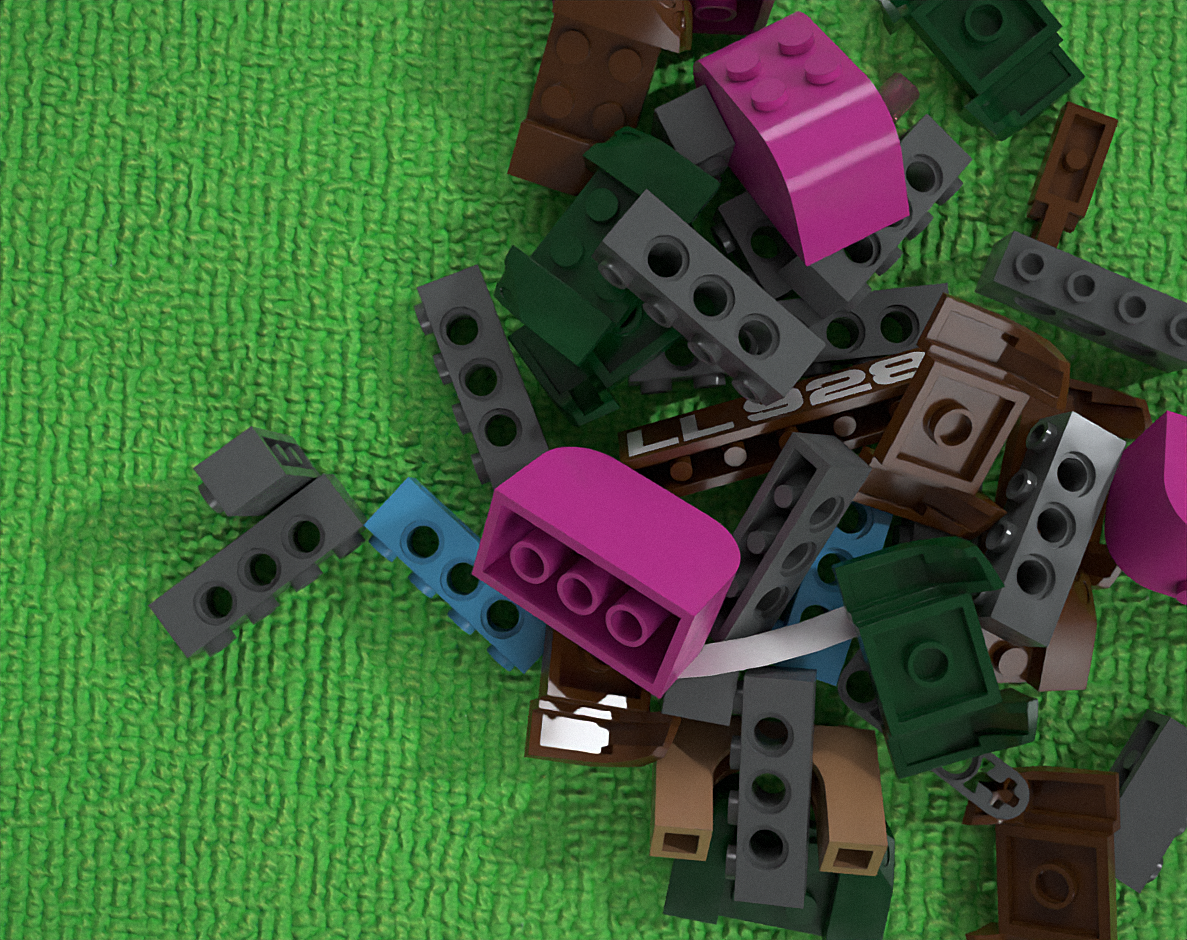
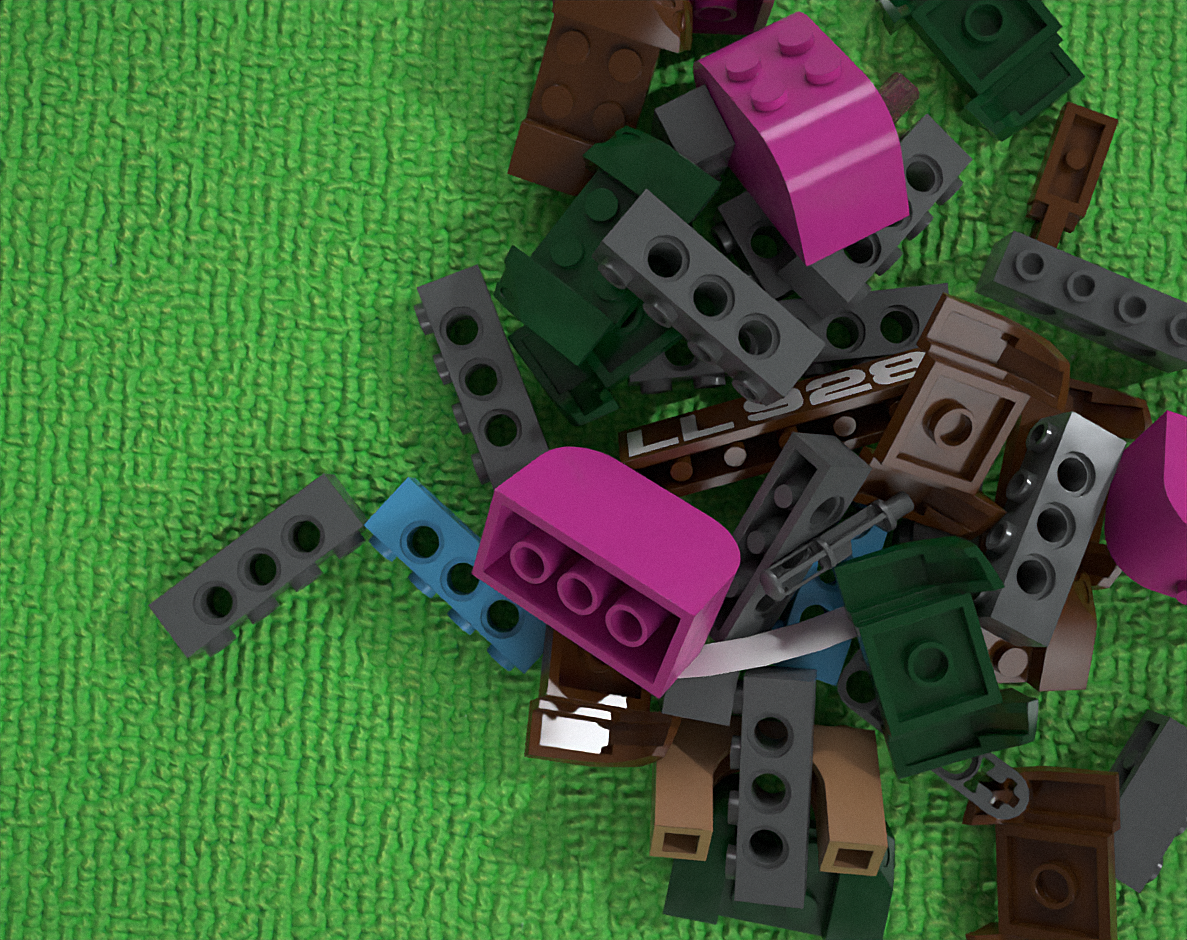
dark grey brick [193,426,321,516] -> none
none -> dark grey piece [760,491,914,601]

